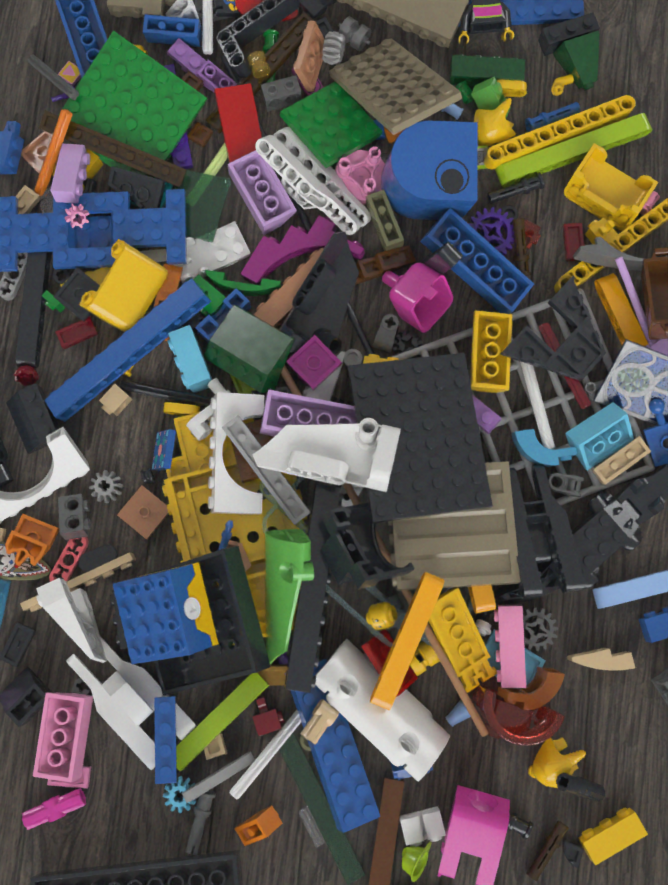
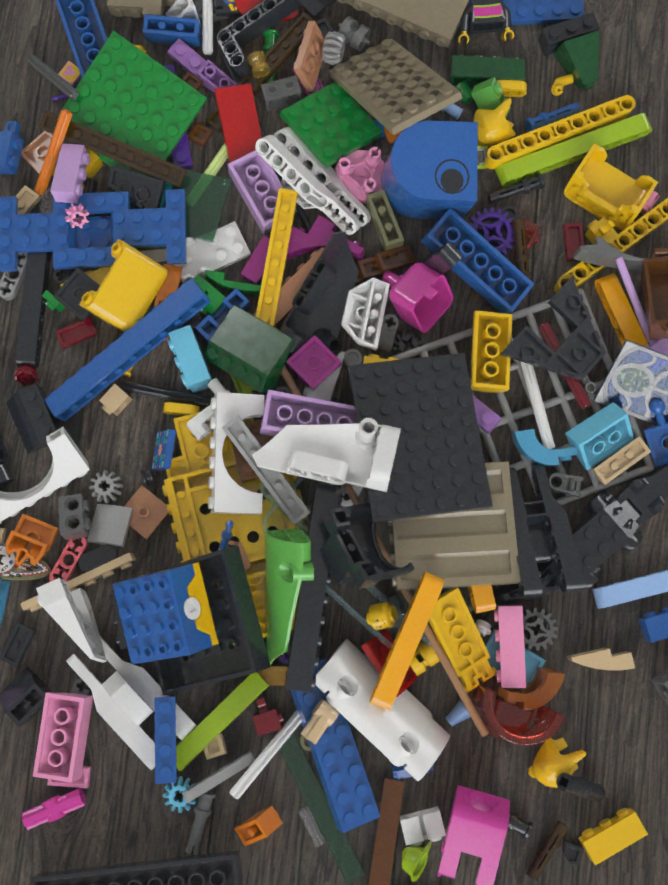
none -> light grey slope [87,504,133,547]
none -> yellow plate [256,188,298,327]
none -> white wedge [341,278,390,350]

